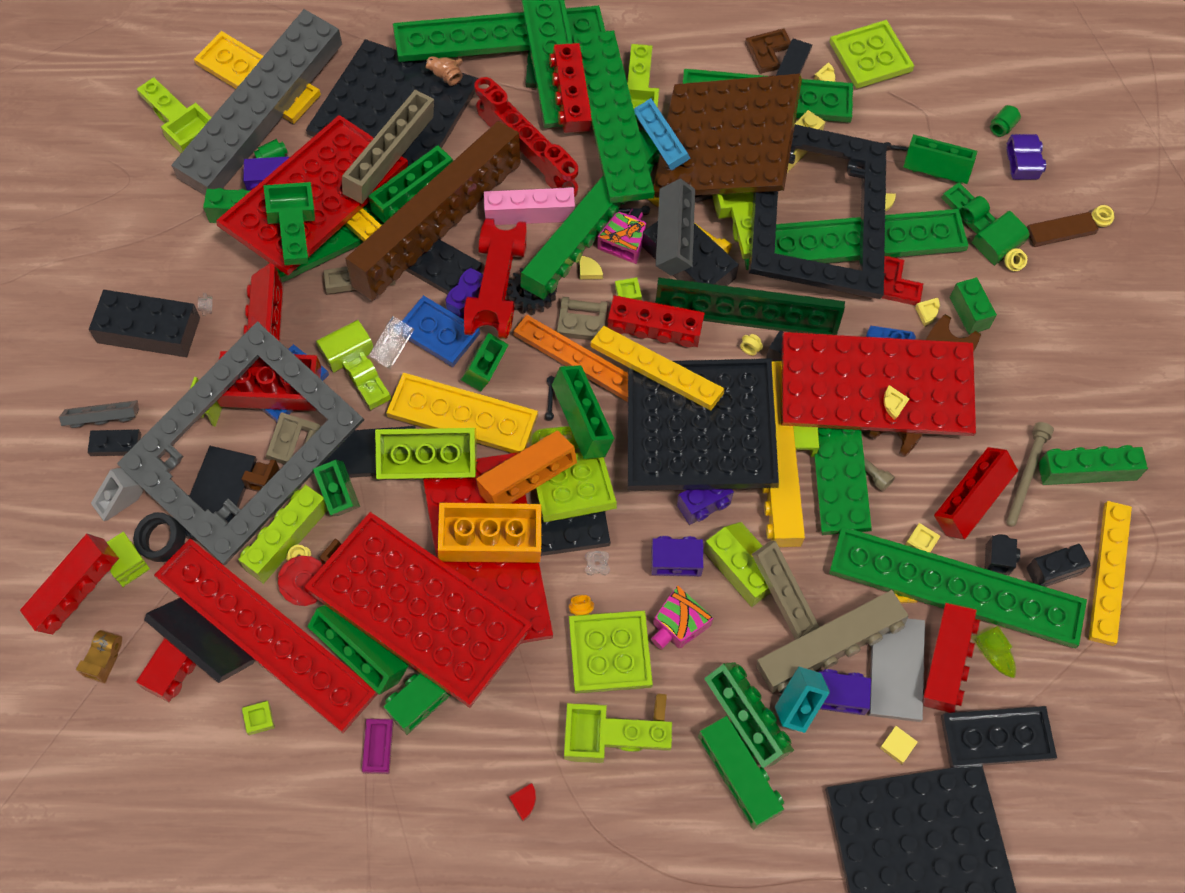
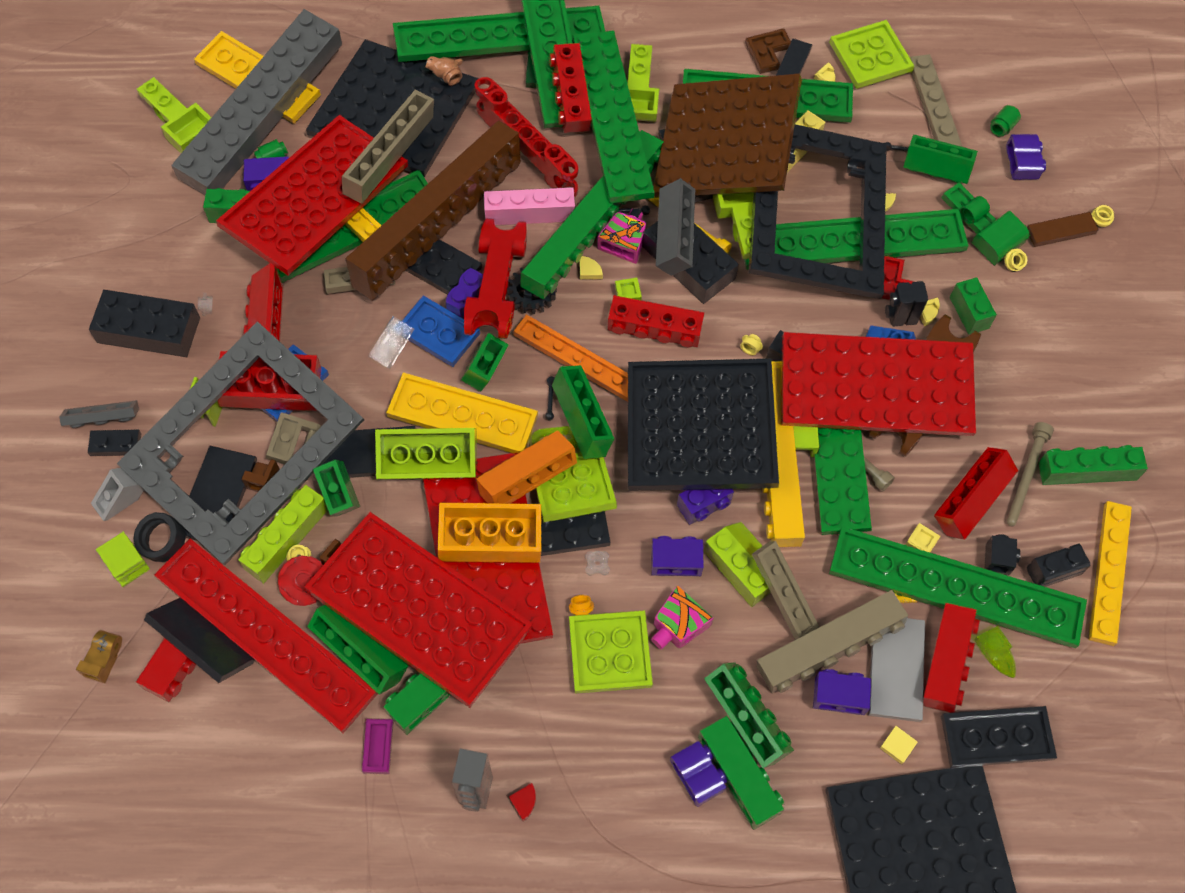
red brick [20,533,119,635] -> none
lime plate [242,701,275,735] -> none
green plate [264,182,315,265] -> none
lime plate [316,320,391,410] -> none
green brick [368,145,453,223] -> none
dark tan plate [557,296,608,340] -> none
lime plate [564,703,672,763] -> none
yellow plate [590,326,724,410] -> none
dark azure plate [634,98,690,170] -> none
pearl gold tile [653,694,667,721] -> none
dark green plate [655,277,845,335] -> none
teal brick [775,666,830,733] -> none
light yellow tile [884,385,909,420] -> none
none -> dark grey brick [452,748,493,812]
none -> dark purple brick [670,741,727,807]
none -> black brick [885,281,928,327]
none -> dark tan plate [910,54,962,147]

